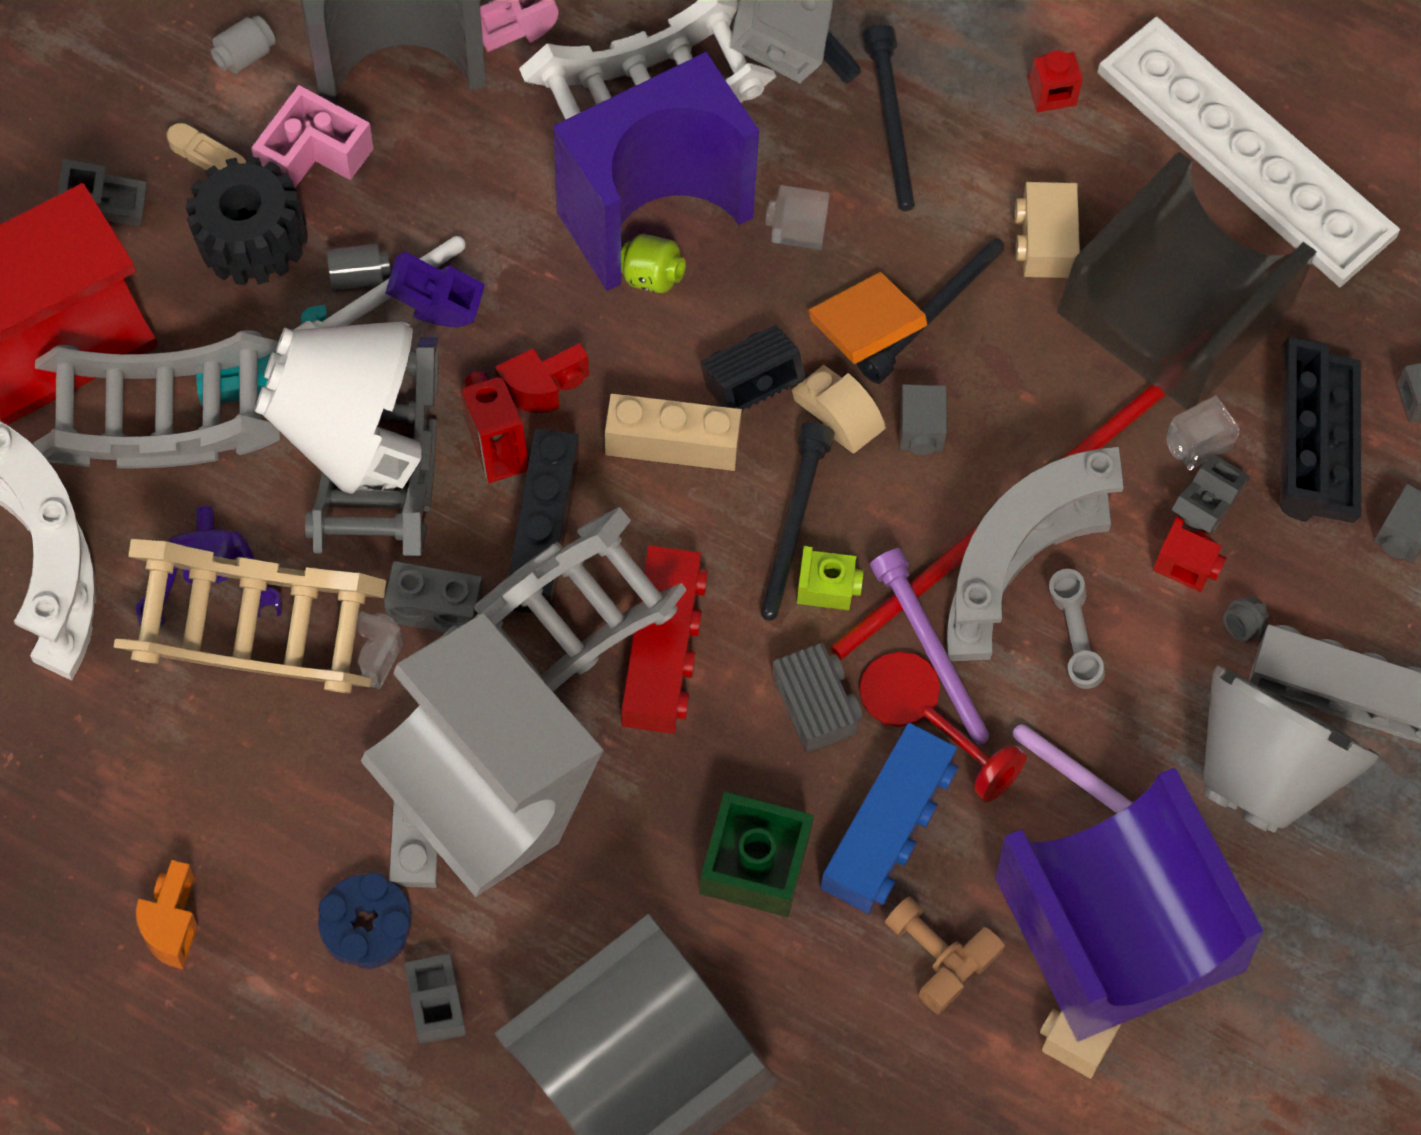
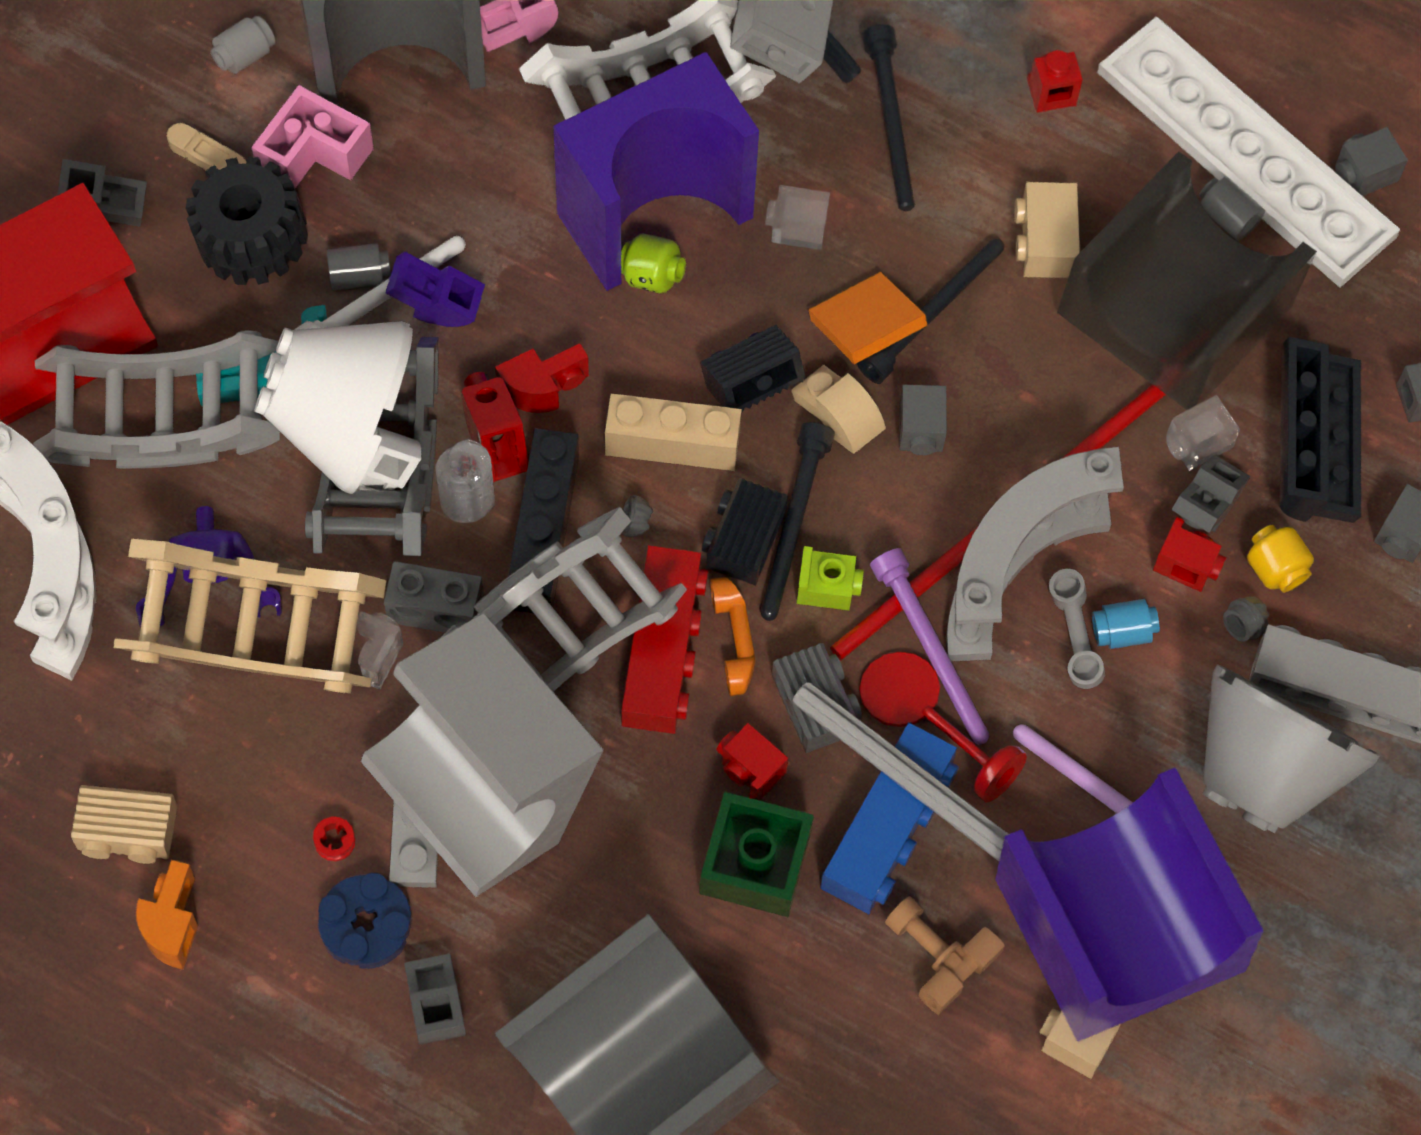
none -> tan brick [71,785,177,864]
none -> red bush [313,816,356,861]
none -> clear piece [436,439,495,523]
none -> dark grey piece [622,494,653,537]
none -> black brick [701,478,788,586]
none -> orange bar [710,577,756,696]
none -> red brick [716,723,789,801]
none -> light grey axle [793,682,1009,861]
none -> dark azure brick [1092,599,1160,649]
none -> dark grey brick [1199,177,1265,242]
none -> yellow head [1247,525,1314,593]
none -> dark grey brick [1335,127,1408,196]

